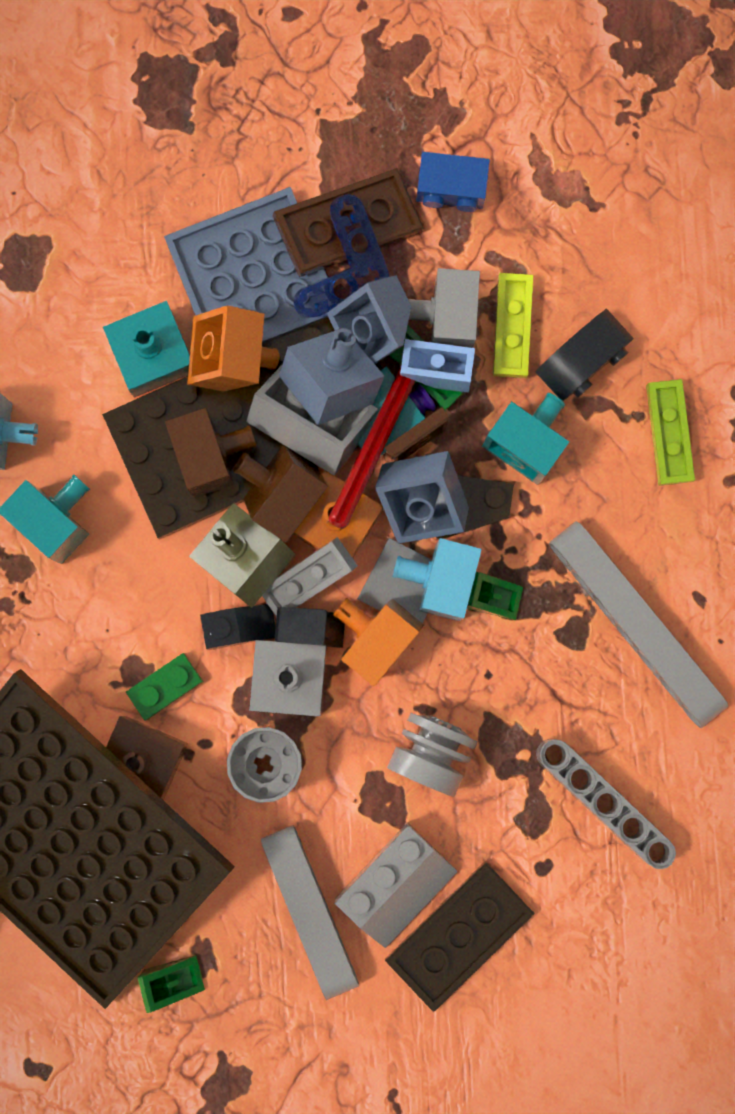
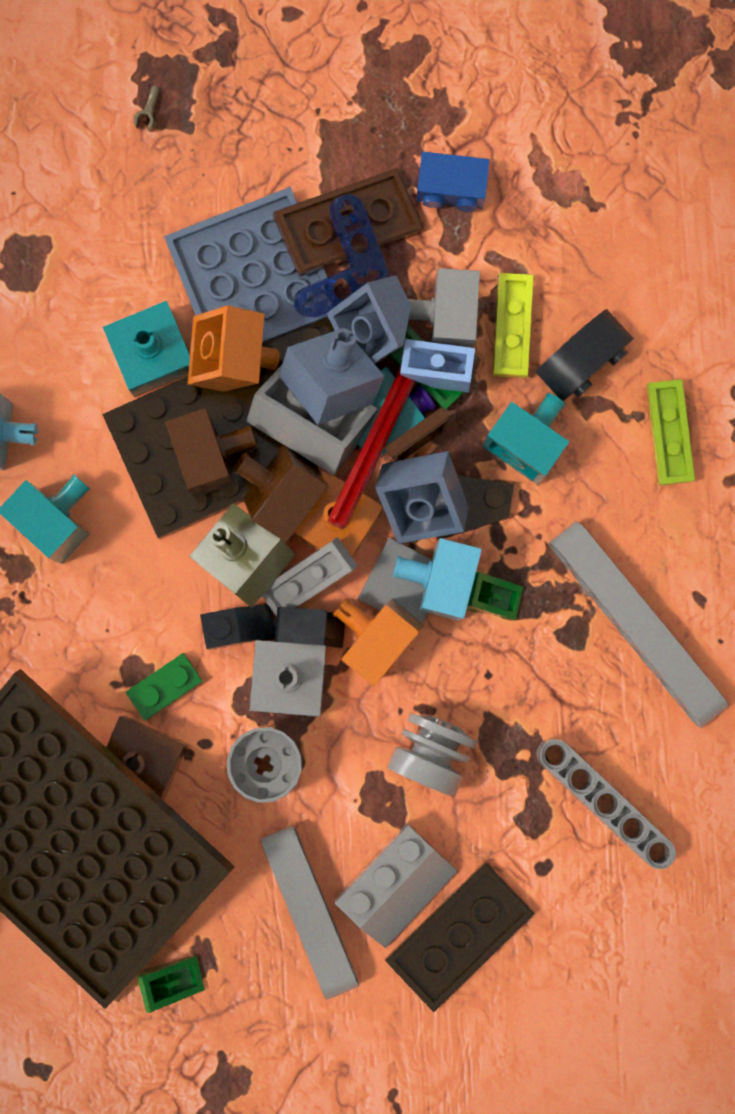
none -> dark tan hand [133,86,160,132]

